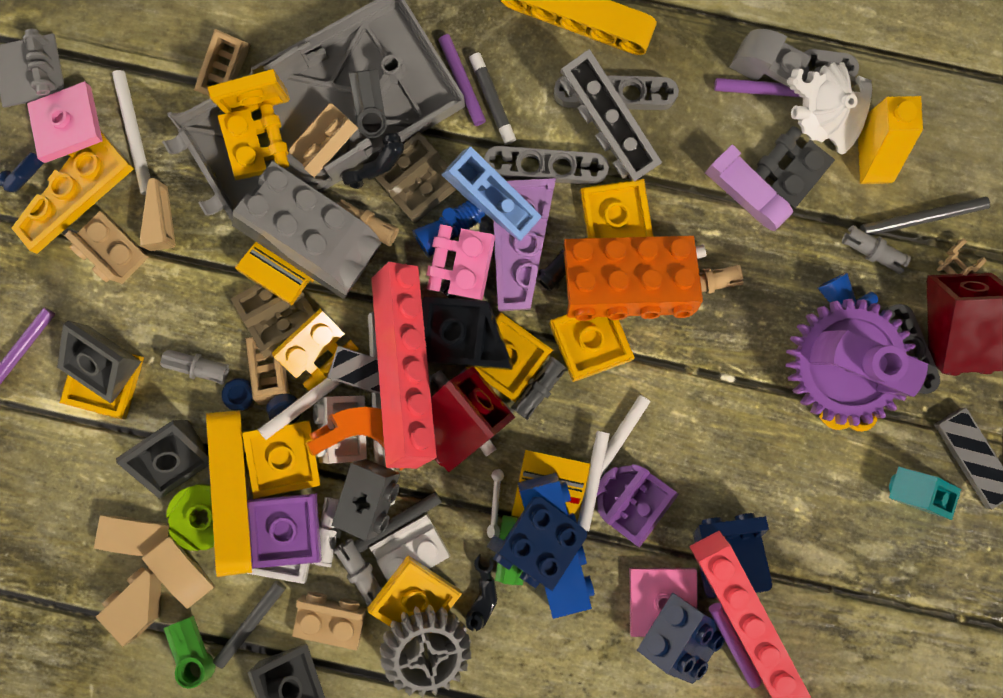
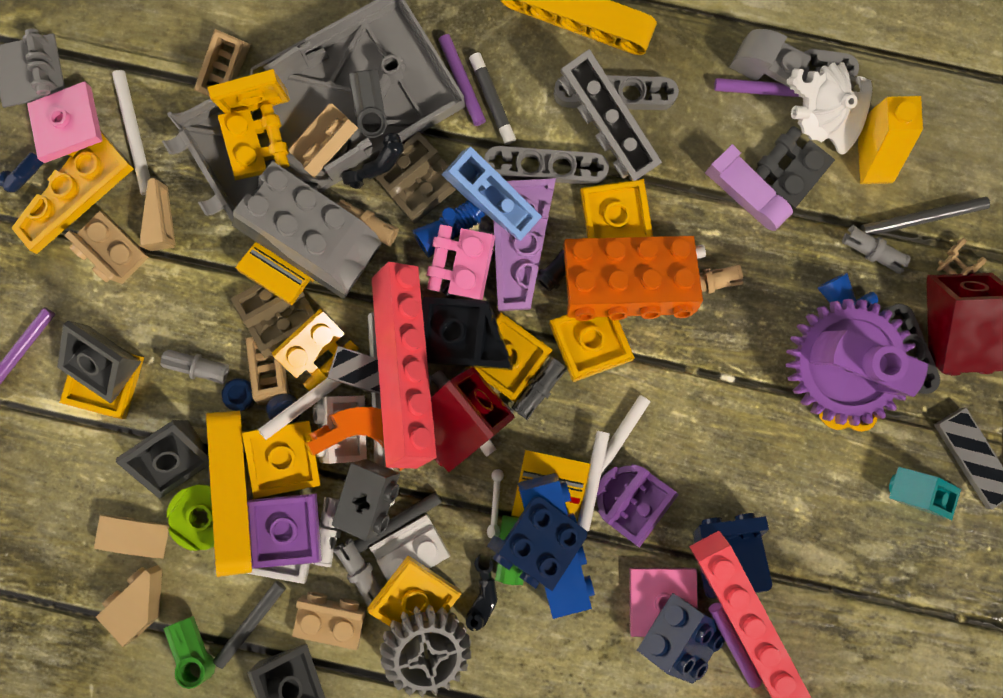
tan slope [141,536,215,609] -> none

